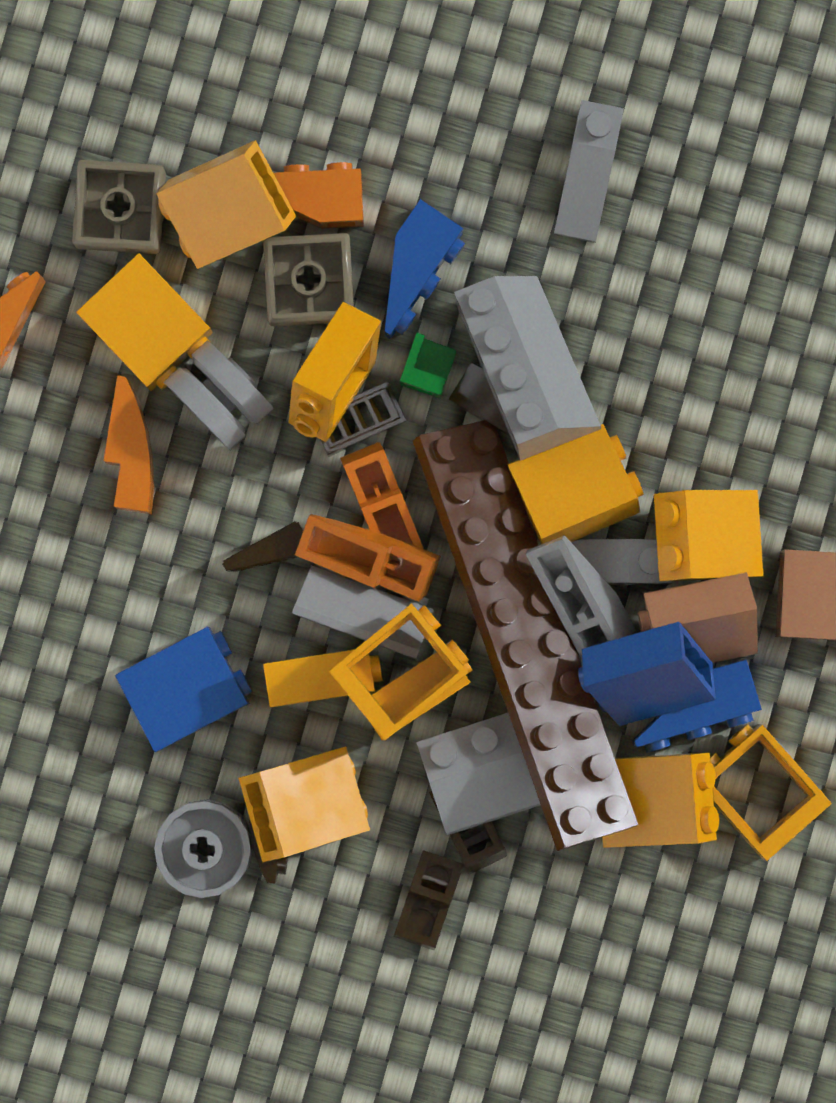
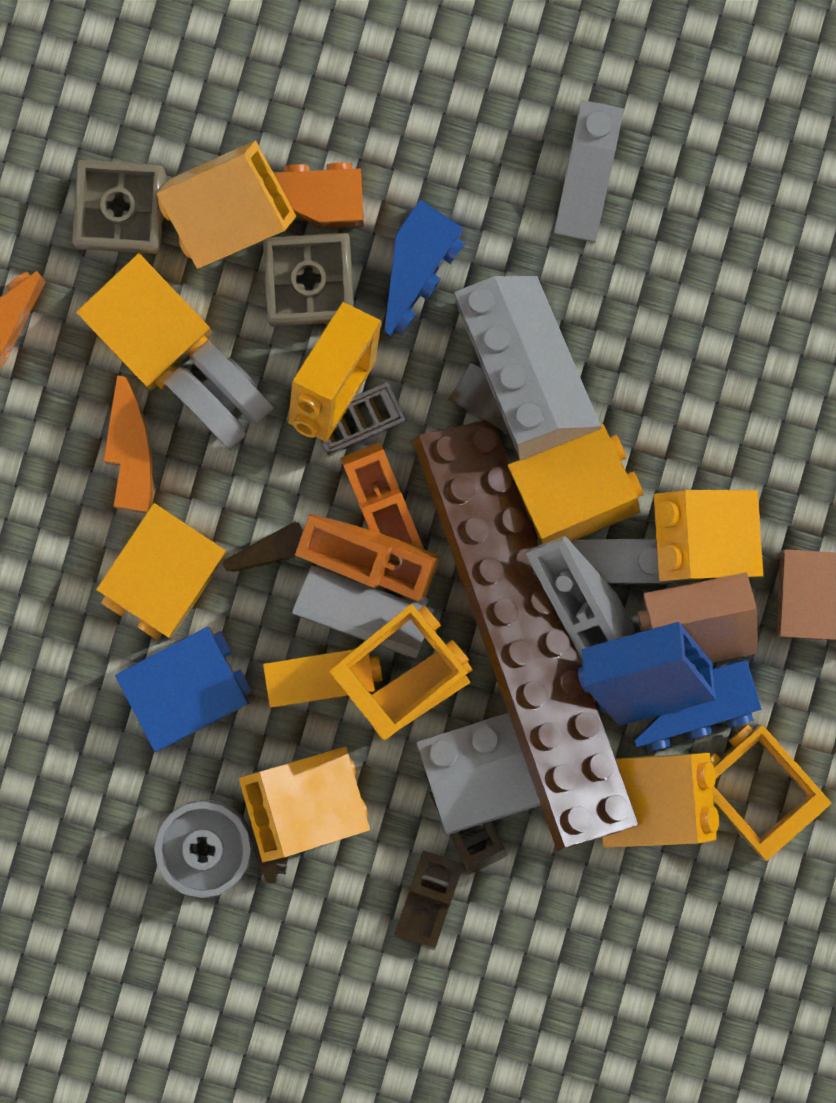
green panel [400,333,456,399] -> none
none -> light orange brick [96,503,229,640]

